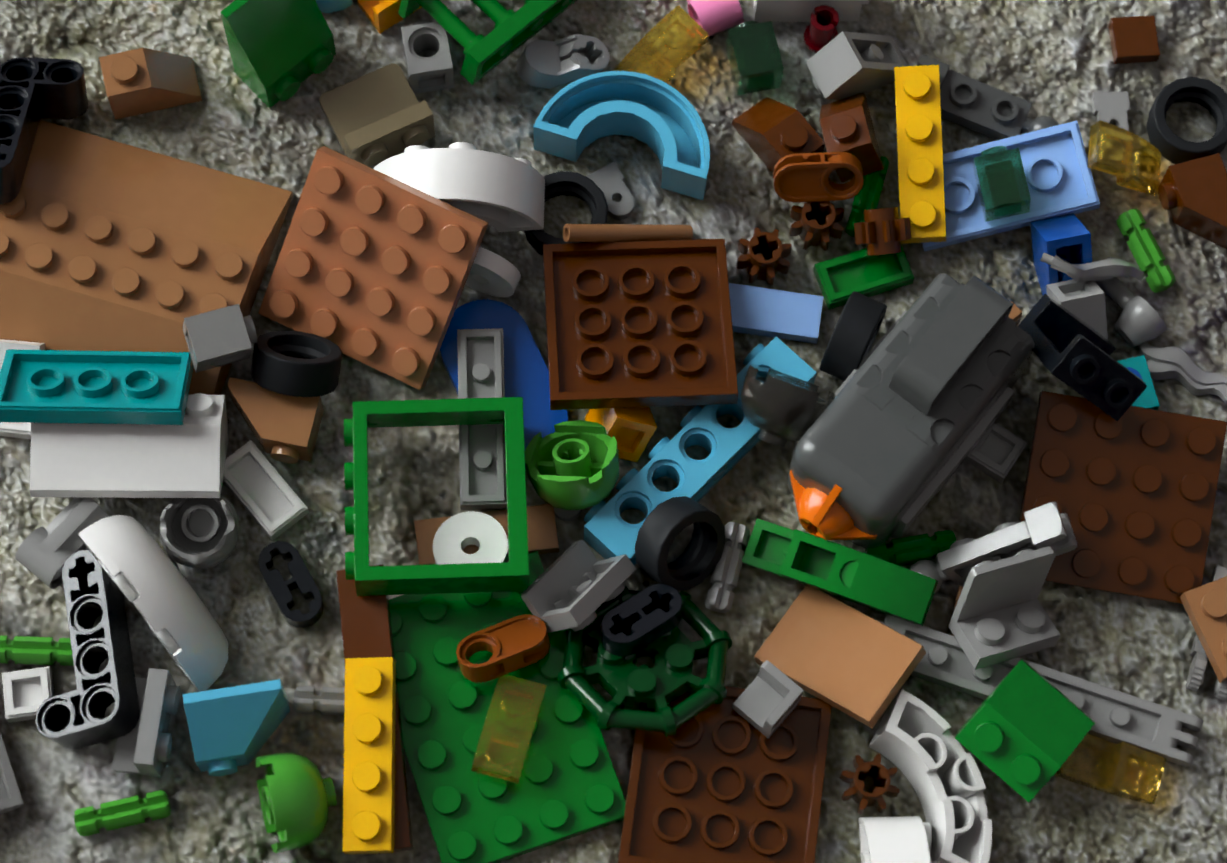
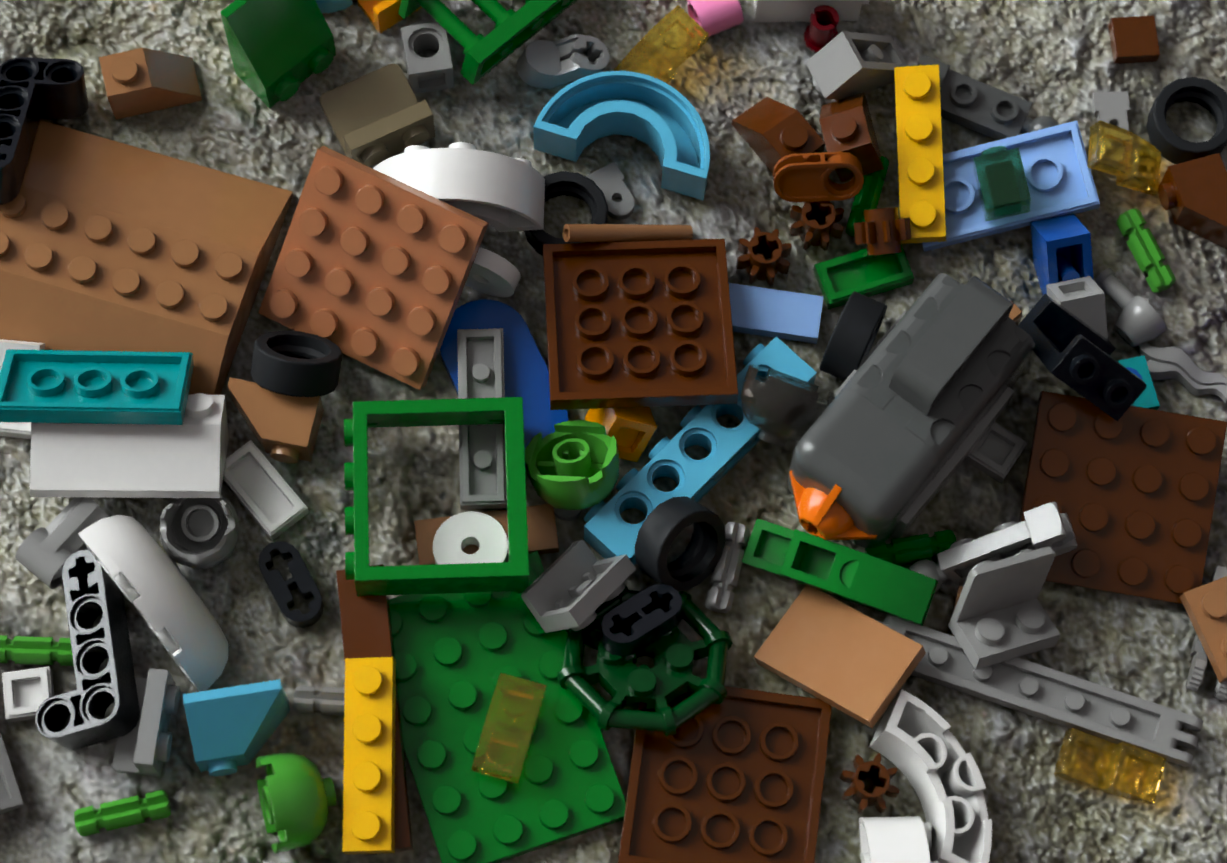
light grey brick [183,304,257,373] -> none
dark orange piece [456,614,550,683] -> none
clear green brick [726,21,784,96] -> none
light grey panel [732,660,804,739] -> none
green slope [955,659,1095,803] -> none
light grey hair [1040,253,1145,282] -> none

